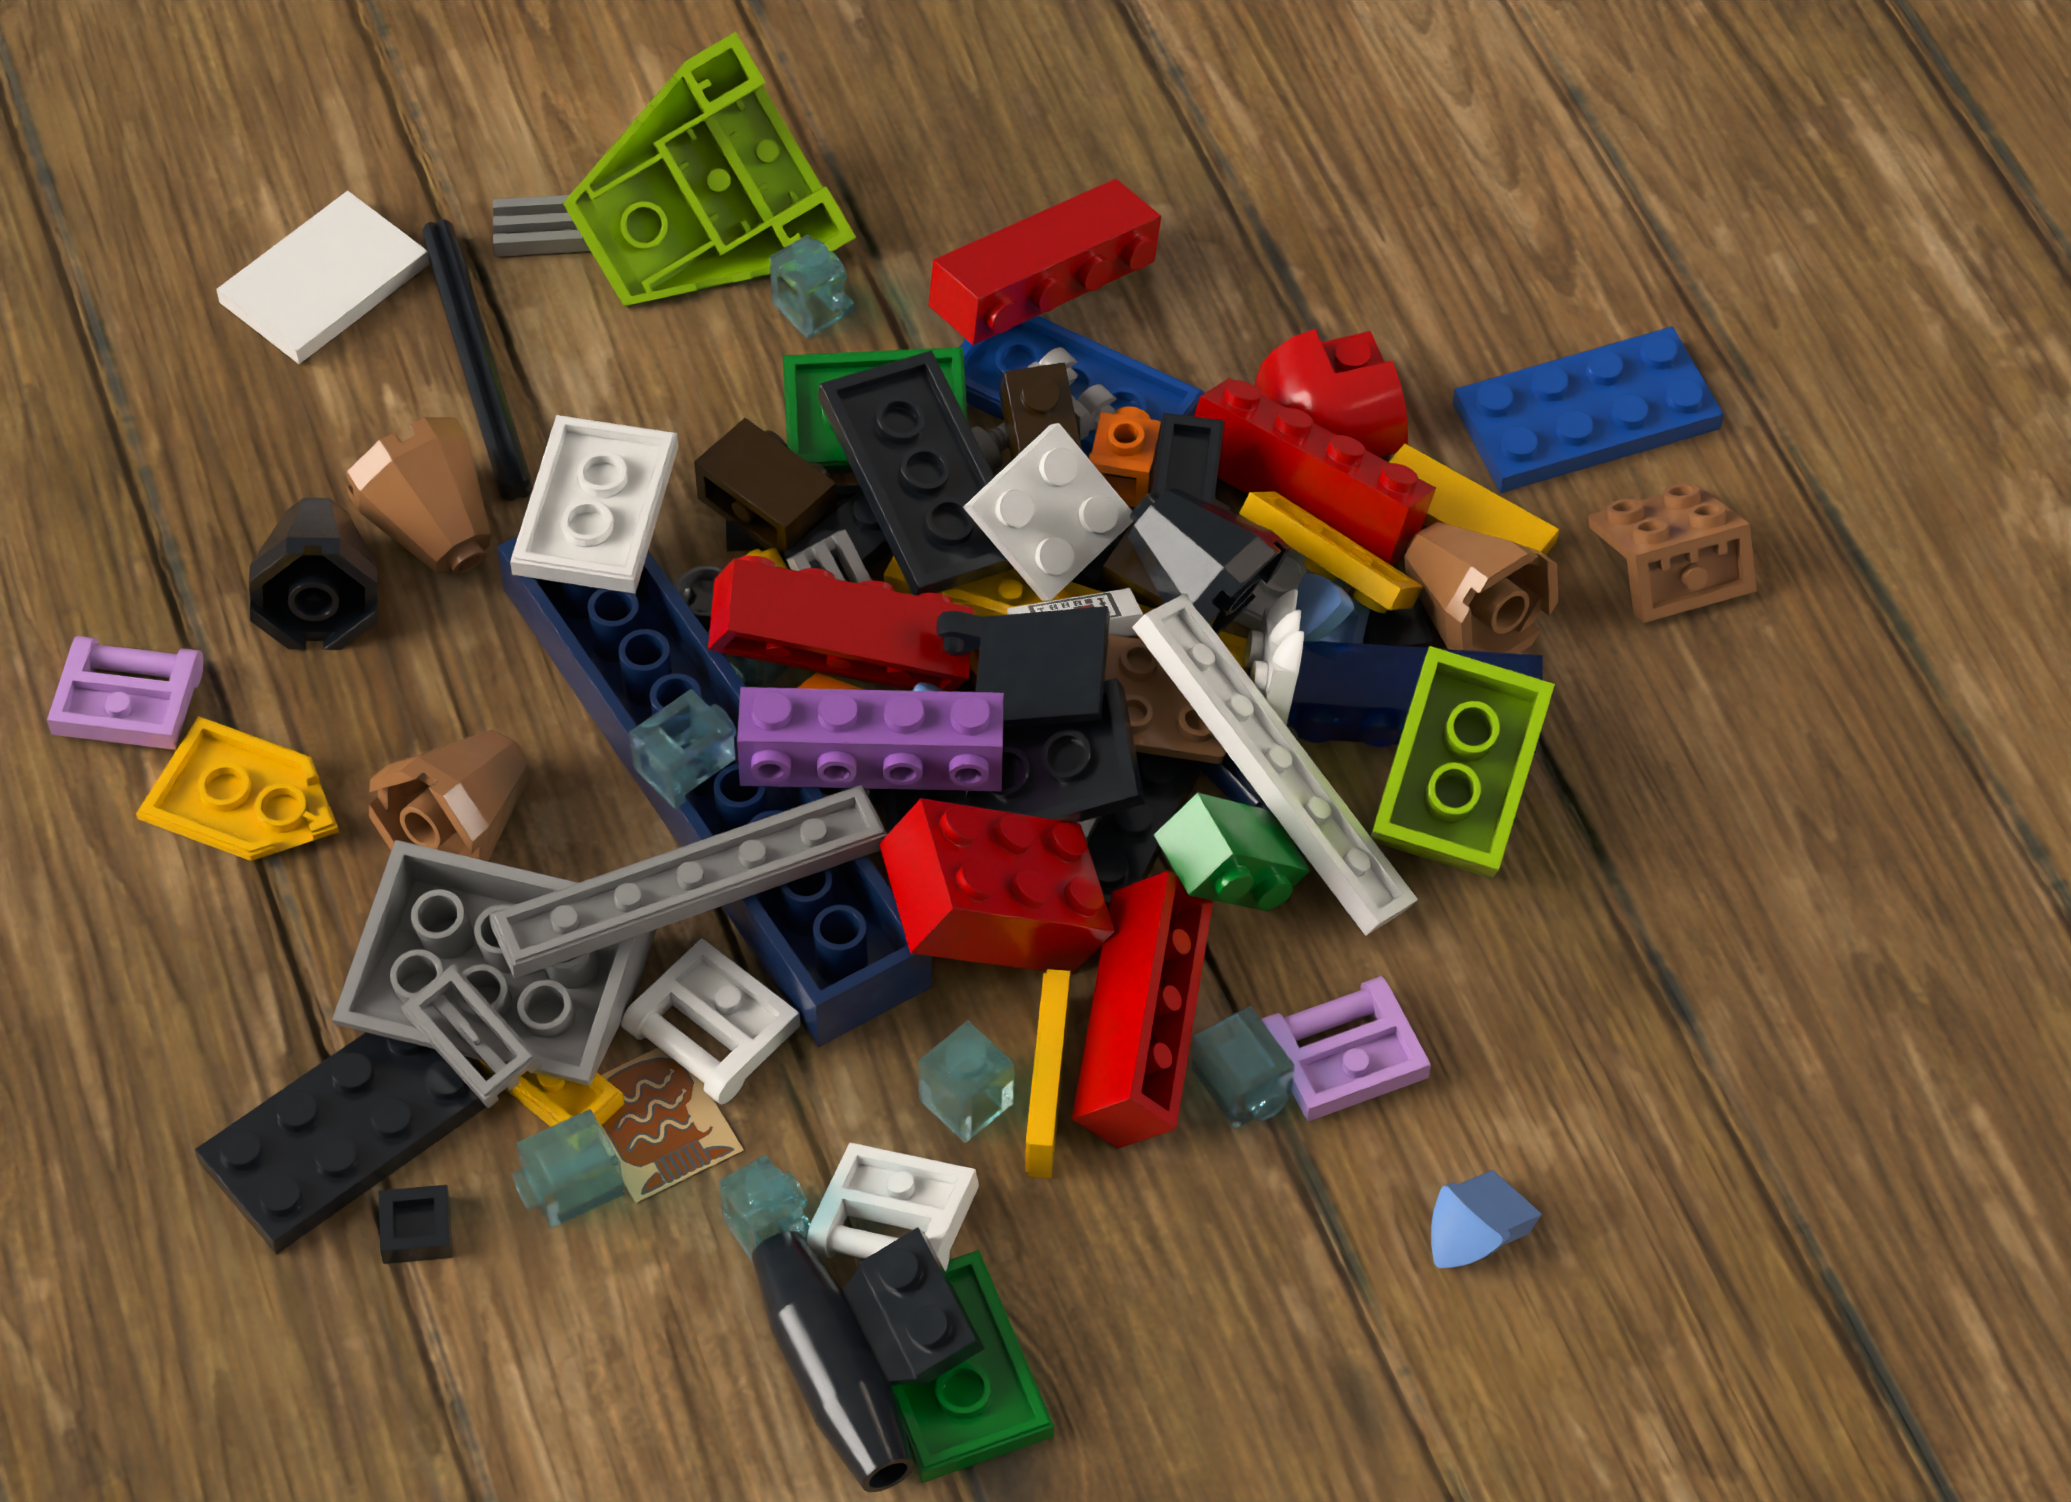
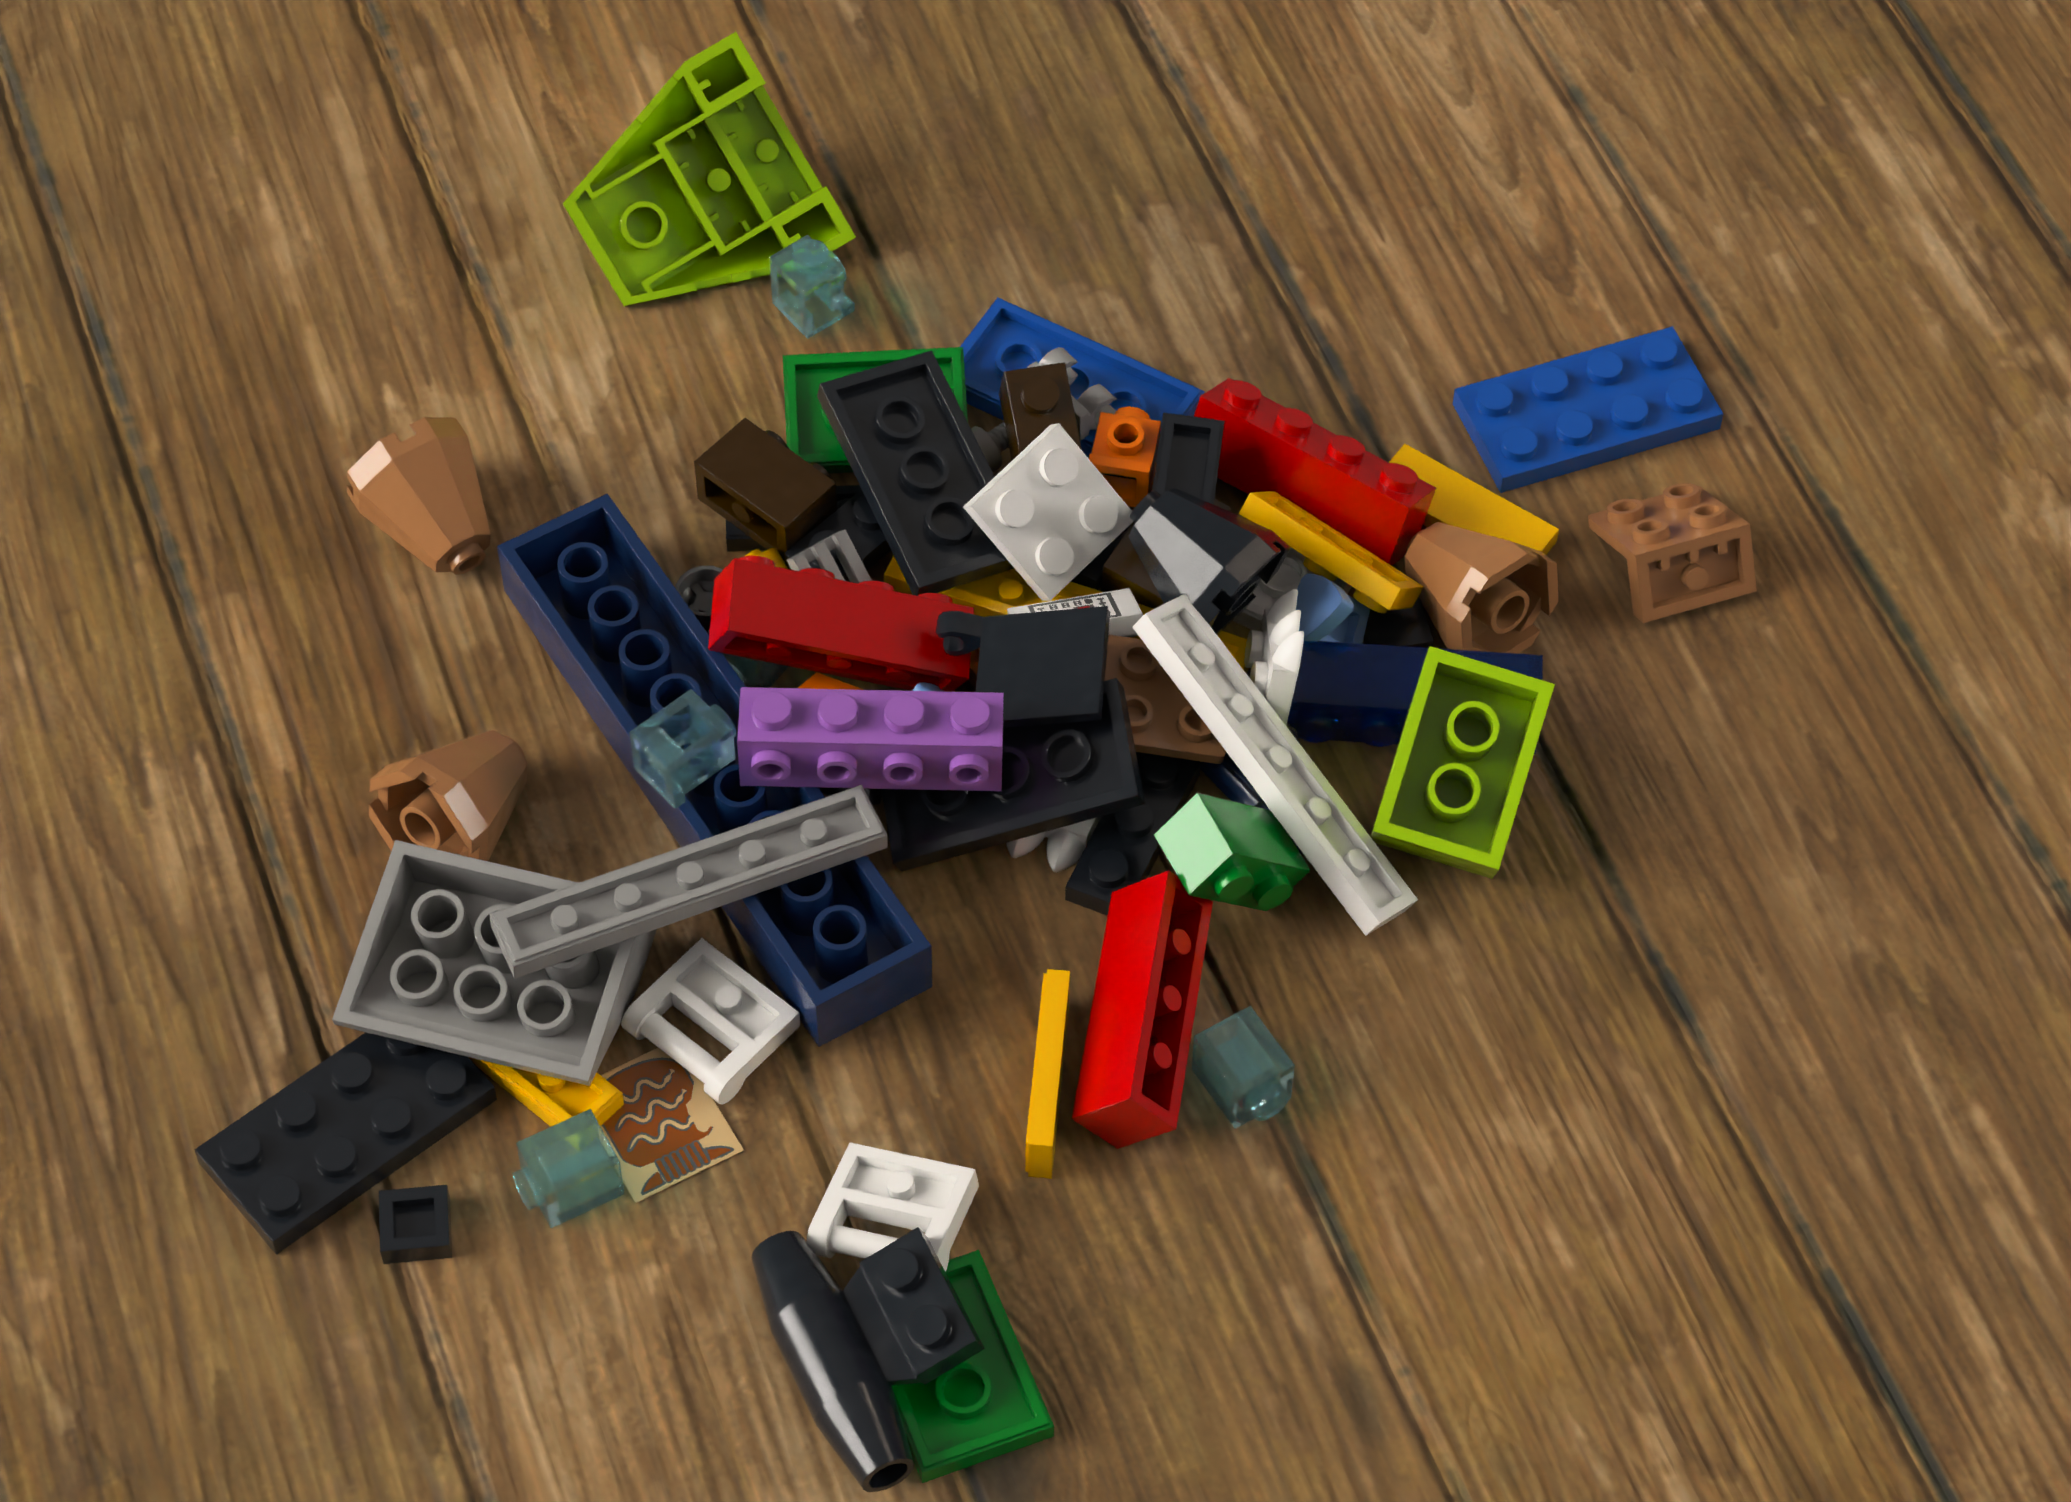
lavender plate [47,636,203,750] -> none
yellow tile [136,716,339,861] -> none
white tile [216,191,430,364] -> none
black cone [249,498,378,650] -> none
light grey tile [401,964,541,1109] -> none
black axle [422,219,533,501] -> none
light grey tile [493,195,590,257] -> none
white tile [510,415,679,594] -> none
clear light blue brick [719,1154,811,1261] -> none
red brick [879,798,1115,975] -> none
clear light blue brick [918,1021,1014,1143] -> none
red brick [928,178,1161,345] -> none
red brick [1255,328,1408,458] -> none
lavender plate [1258,976,1431,1122] -> none
medium blue tile [1431,1170,1542,1268] -> none

